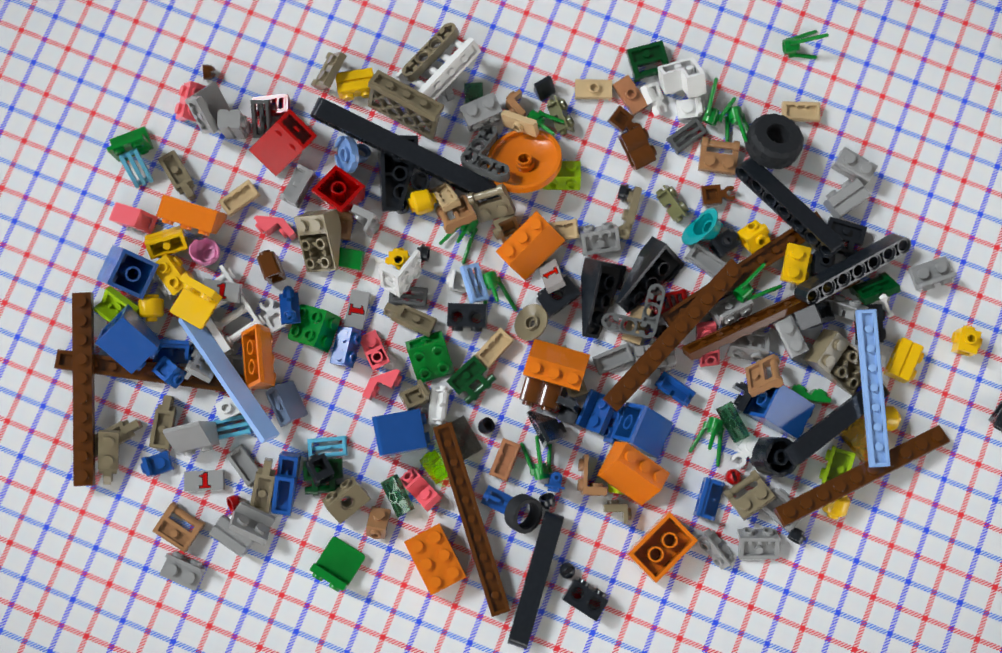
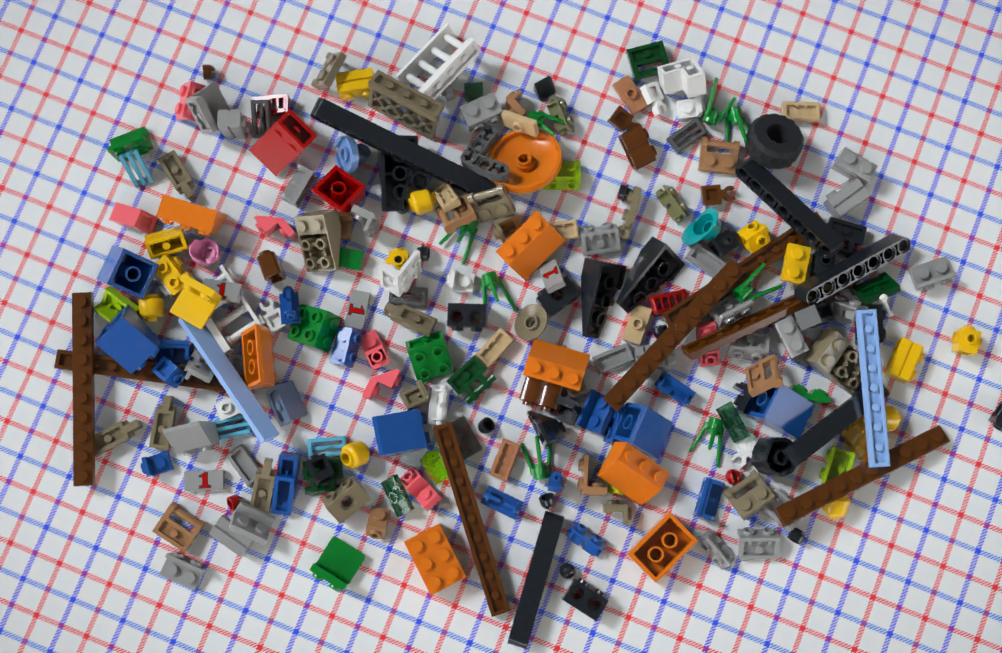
dark tan hinge [98,430,120,485] -> none
tan plate [218,179,261,217] -> none
dark tan beam [402,23,459,82] -> none
light blue tile [460,263,490,304] -> none
black tyre [504,494,543,534] -> none
tan plate [575,79,612,100] -> none
dark grey beam [601,284,666,339] -> none
green plant [782,30,829,59] -> none
none -> yellow head [340,441,370,469]
none -> blue hinge [565,521,606,557]

